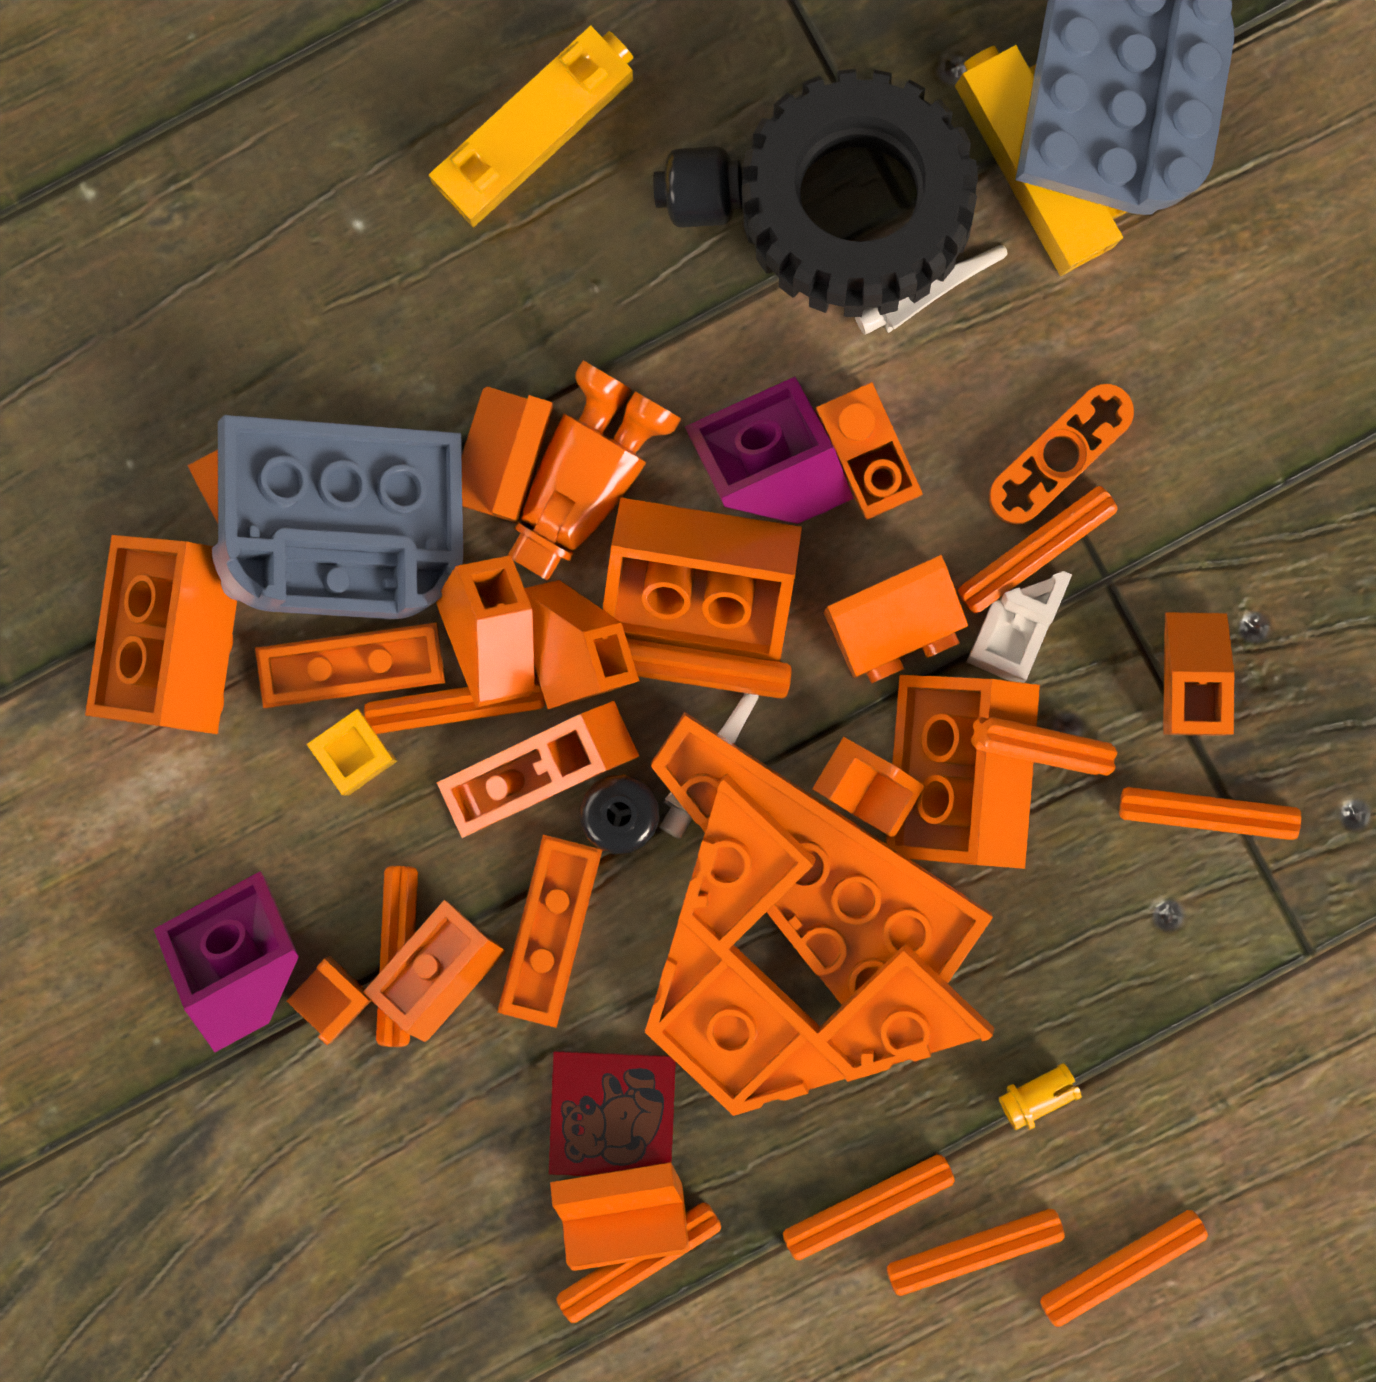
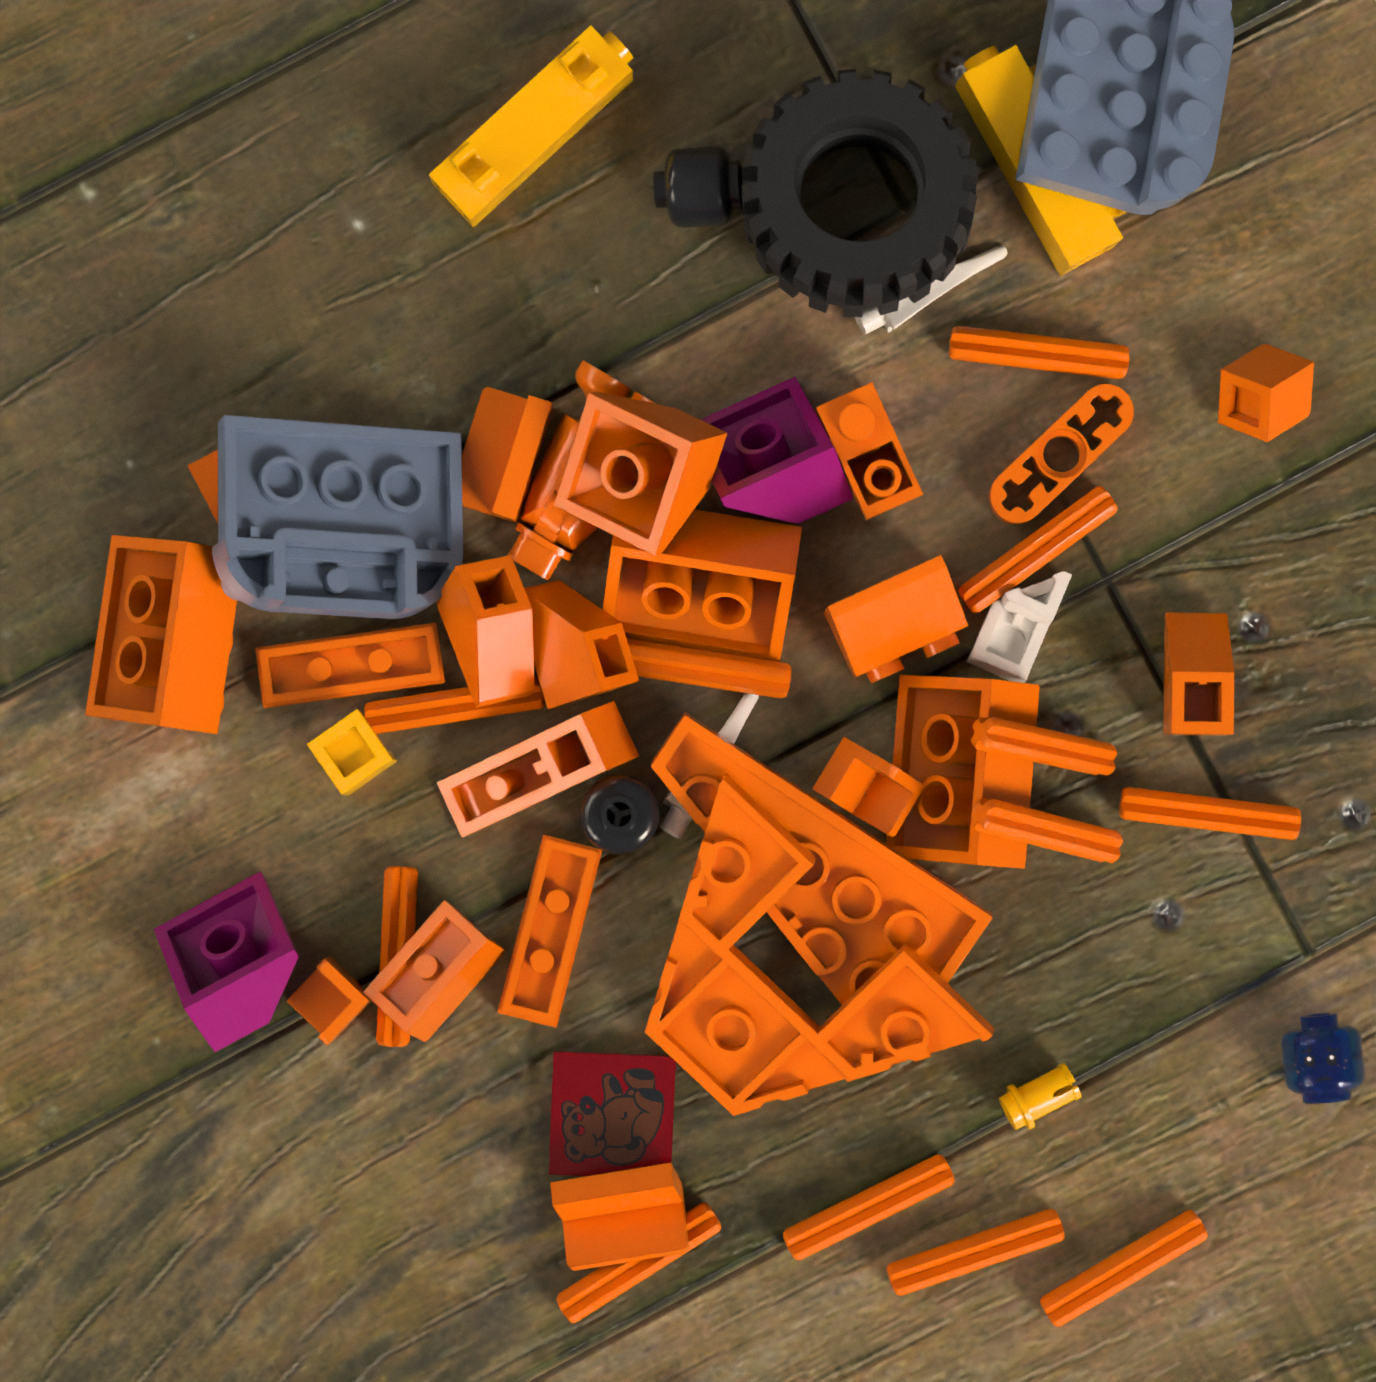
none -> orange slope [553,391,727,556]
none -> orange axle [948,326,1130,379]
none -> orange axle [971,798,1123,863]
none -> orange panel [1218,344,1314,442]
none -> clear blue head [1281,1013,1365,1104]

